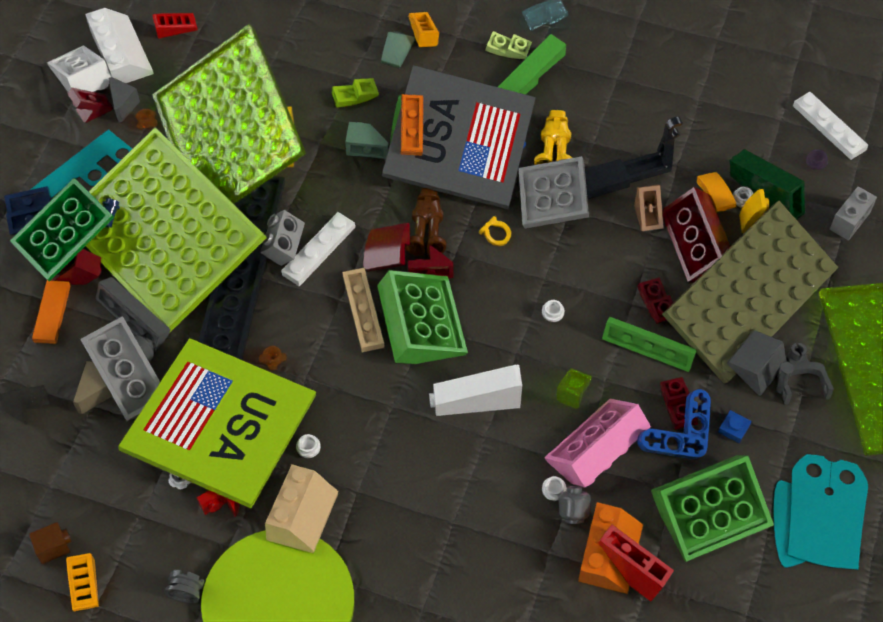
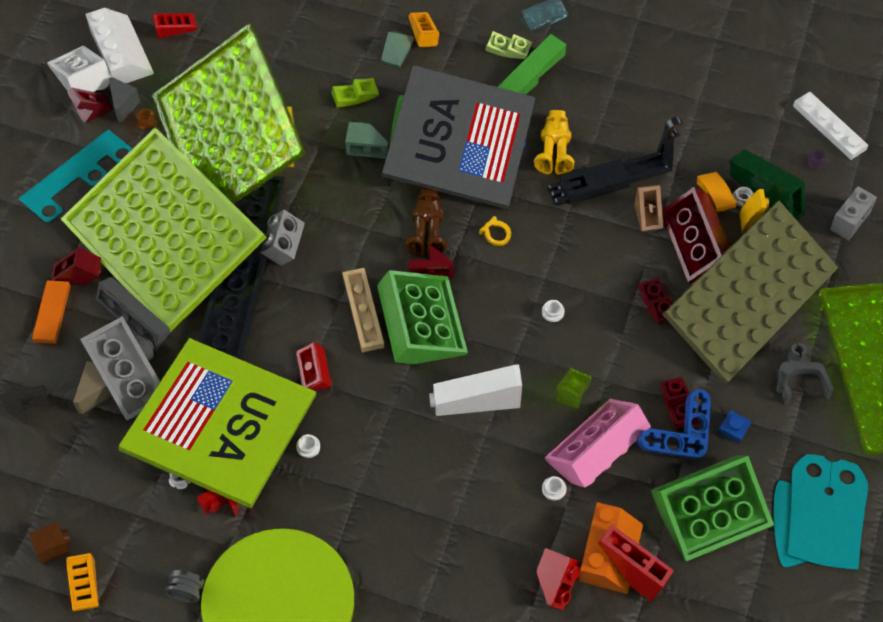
dark blue slope [4,186,51,235] -> none
green slope [10,178,114,282] -> none
dark blue pin [102,198,120,228] -> none
clear orange plate [259,345,287,371] -> none
tan slope [265,465,338,553] -> none
white plate [281,212,355,286] -> none
dark red slope [363,223,410,272] -> none
orange tile [400,94,423,156] -> none
light grey plate [519,156,589,229] -> none
dark grey head [559,486,591,524] -> none
bright green plate [602,317,697,372] -> none
dark grey slope [727,330,787,396] -> none
none -> red slope [296,342,332,391]
none -> red slope [536,548,582,610]

